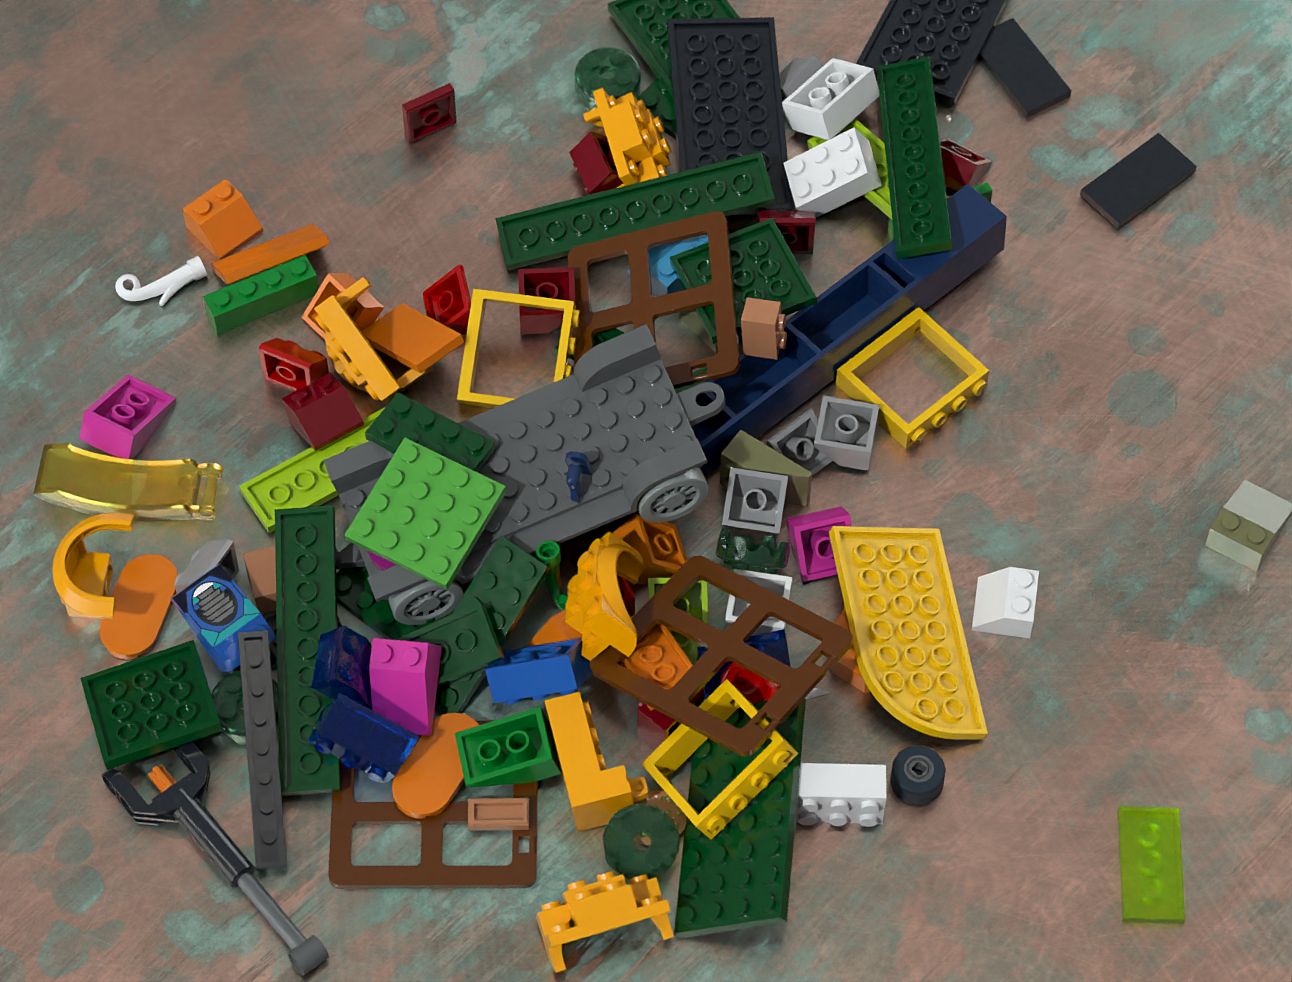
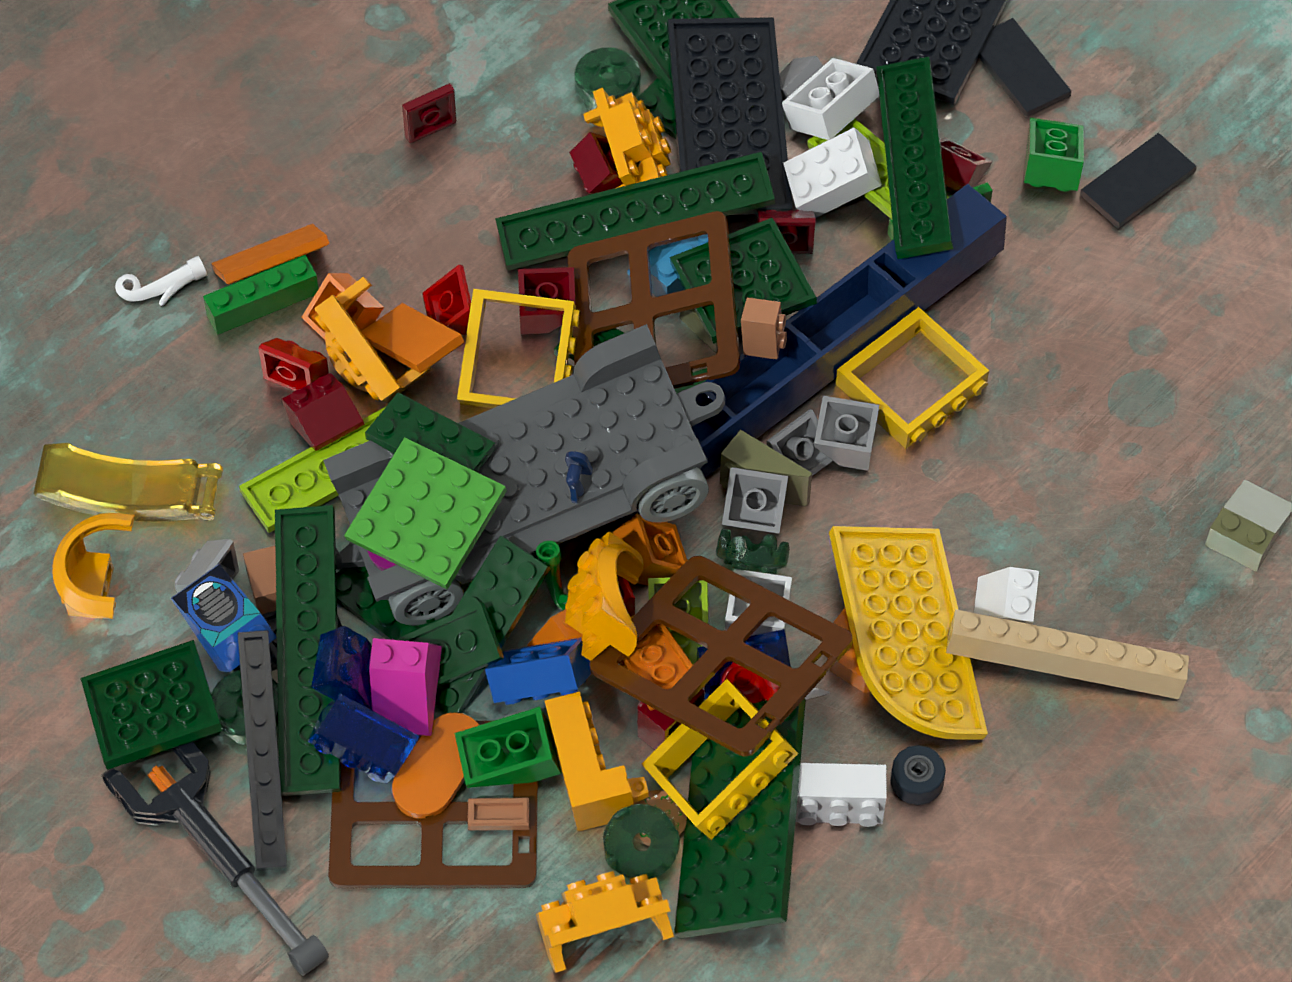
dark pink slope [79,374,176,463] -> none
orange tile [99,554,178,660] -> none
orange slope [183,179,263,260] -> none
dark pink slope [786,506,852,582] -> none
clear neon green tile [1118,806,1185,924] -> none
none -> tan brick [946,609,1189,699]
none -> green slope [1024,117,1084,191]

